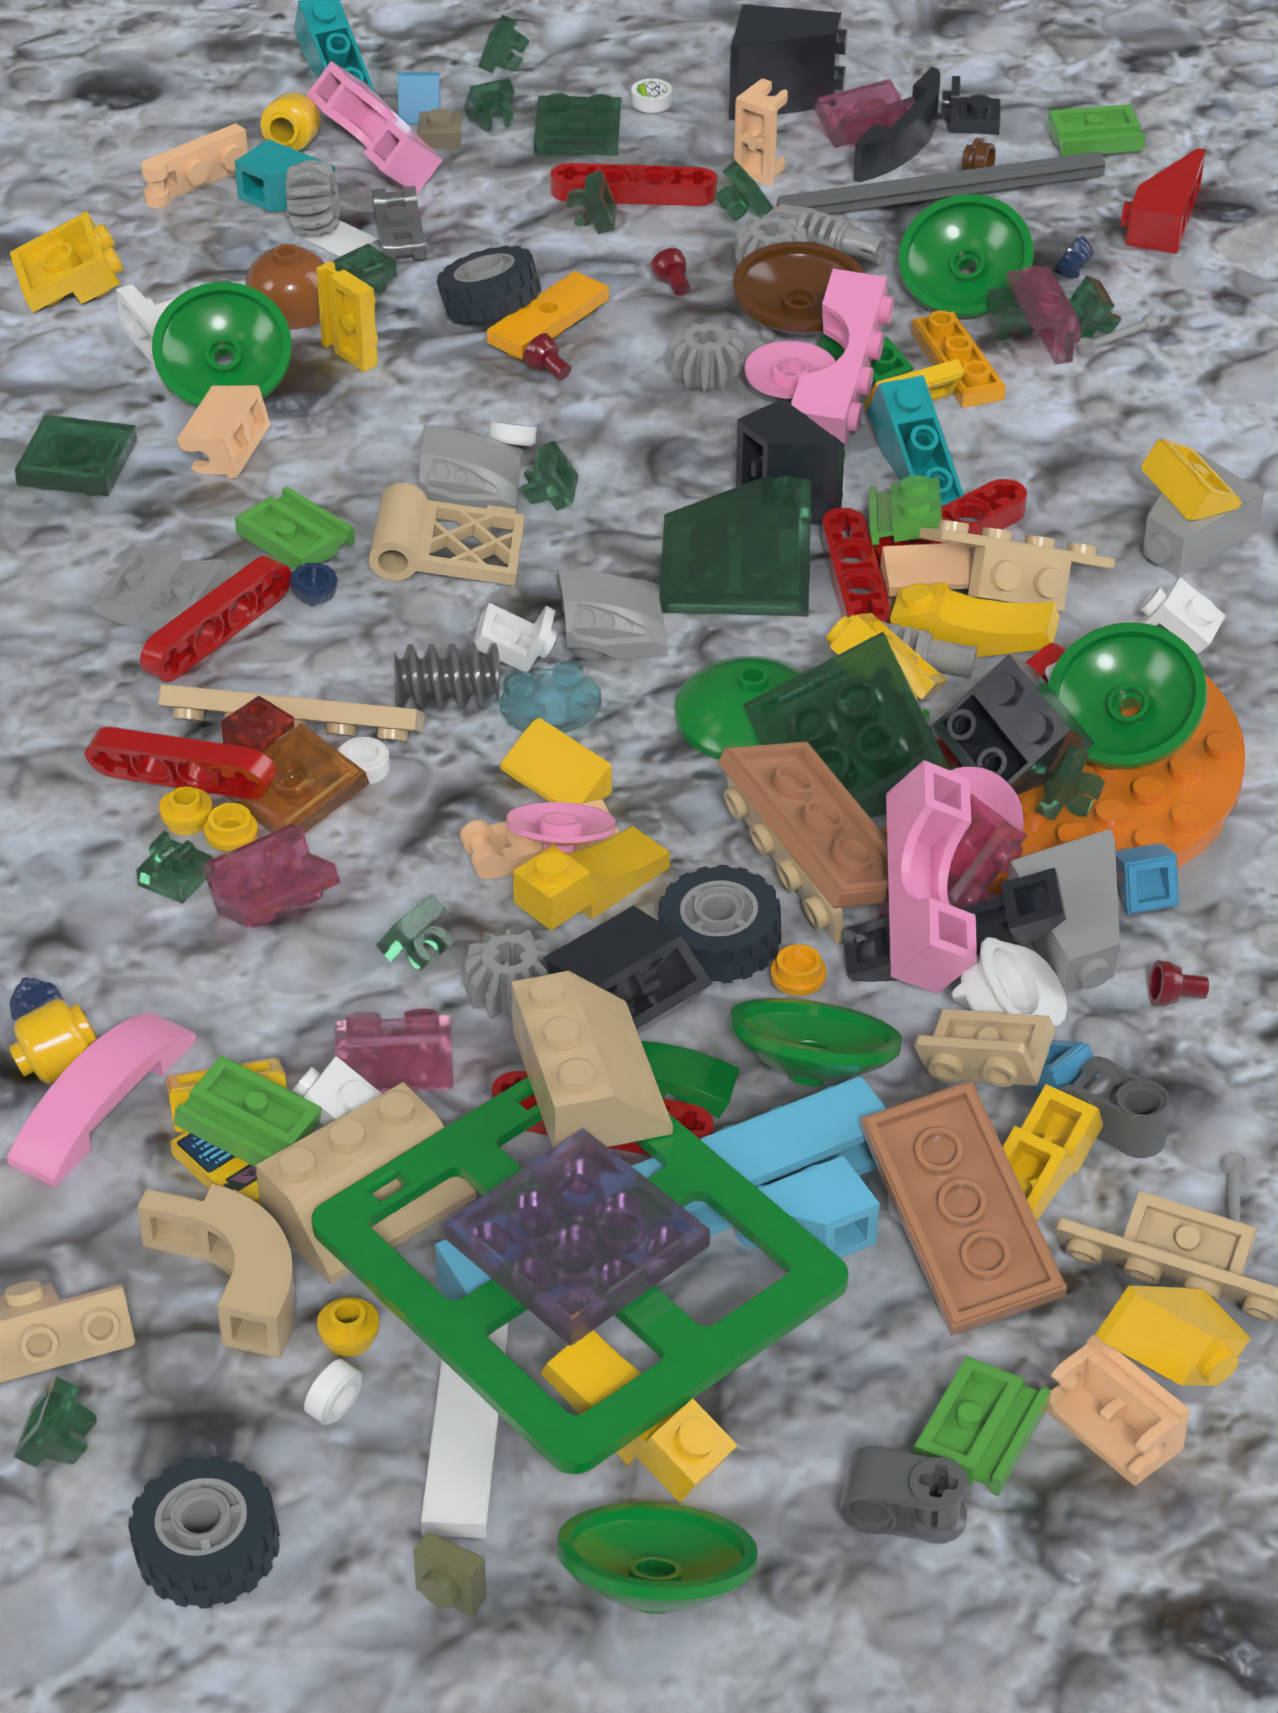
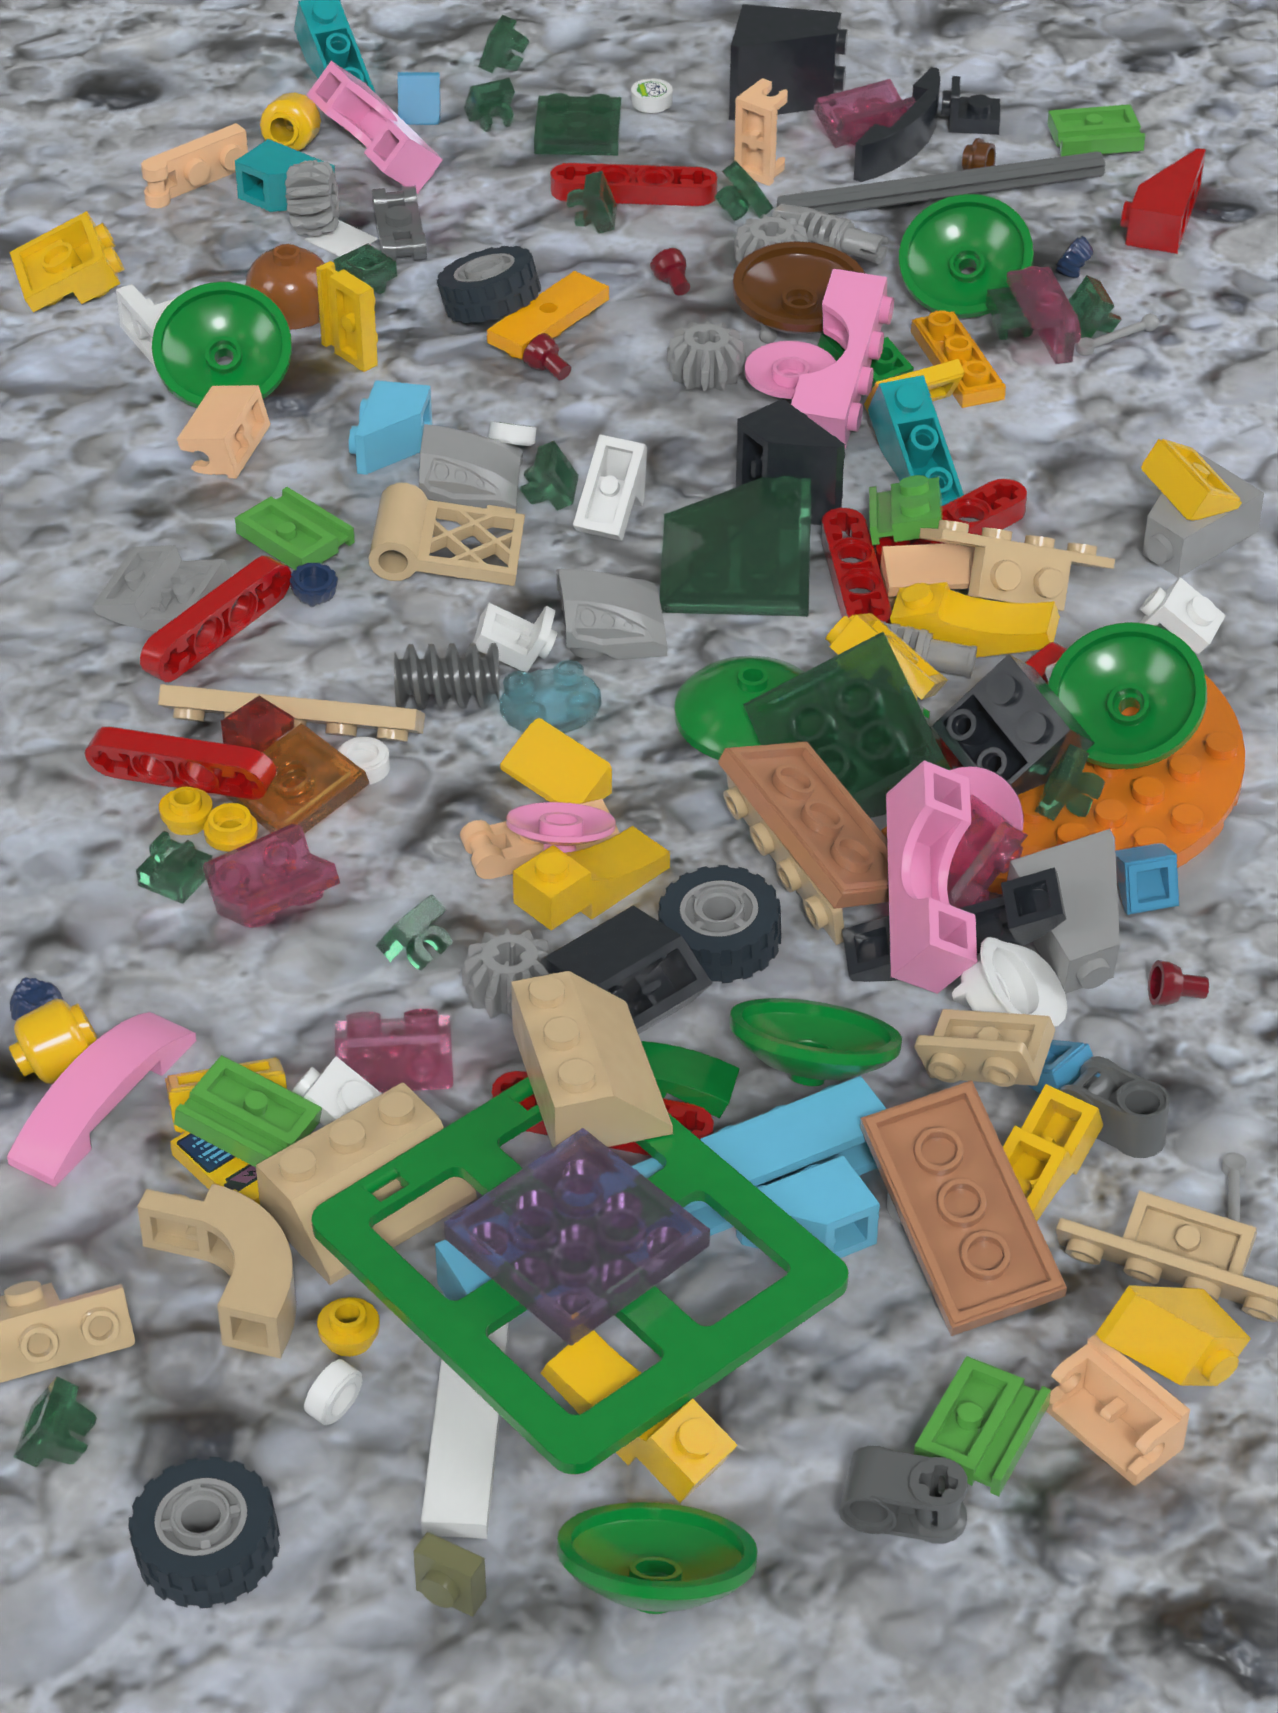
clear green plate [14,414,137,497] -> none
dark tan plate [418,109,462,148] -> none
light orange plate [770,944,827,996] -> none
none -> medium azure slope [349,380,432,475]
none -> white slope [573,434,647,541]

